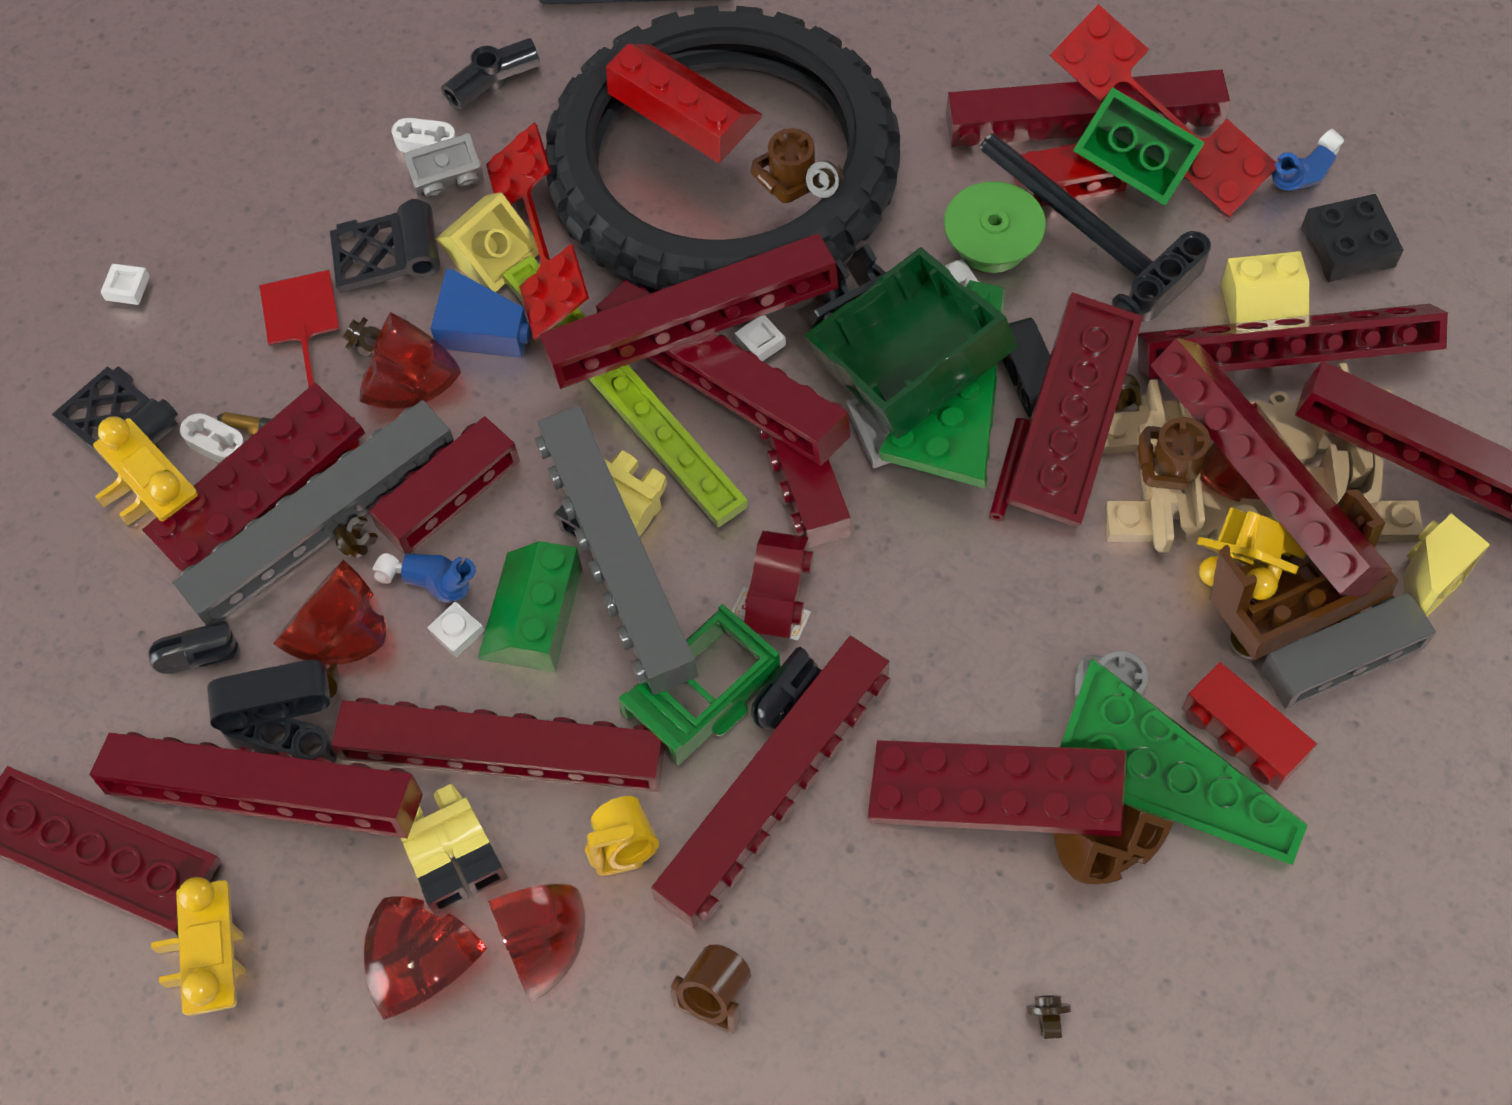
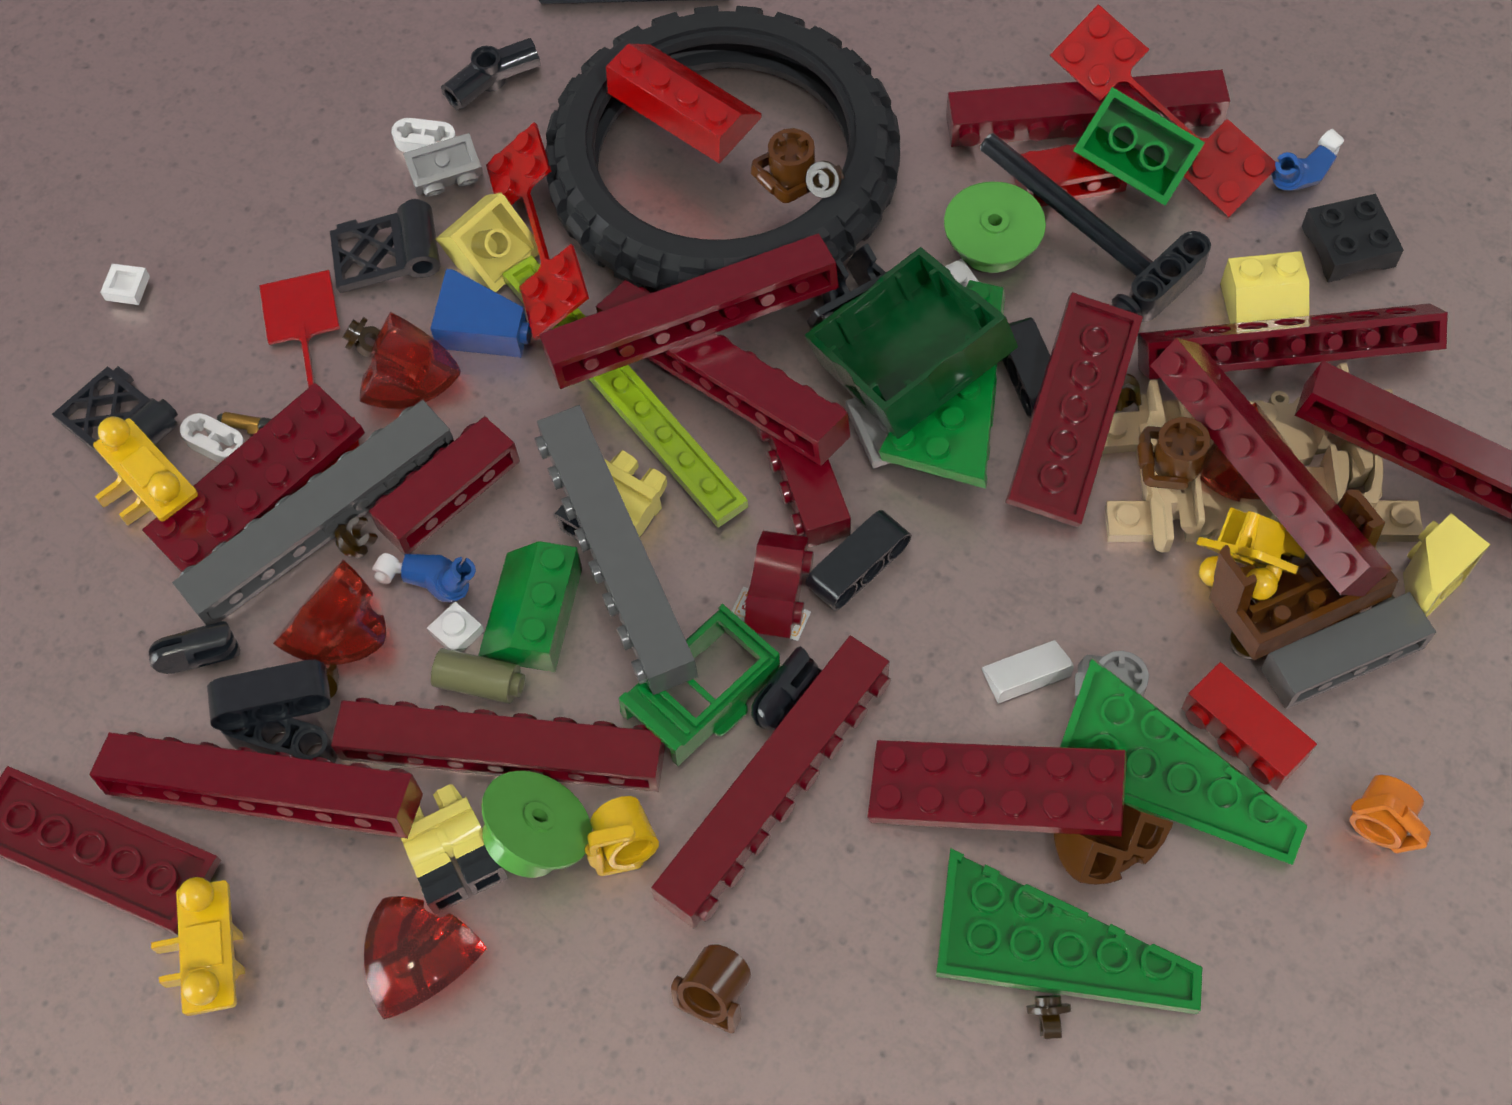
clear red brick [488,884,585,1002] -> none
white plate [734,315,786,361] -> none
dark red piece [989,418,1030,521] -> none
none -> olive brick [431,648,525,704]
none -> bright green piece [481,771,592,878]
none -> black beam [805,510,912,611]
none -> green wing [936,848,1203,1014]
none -> white slope [982,640,1074,704]
none -> orange piece [1349,774,1431,853]

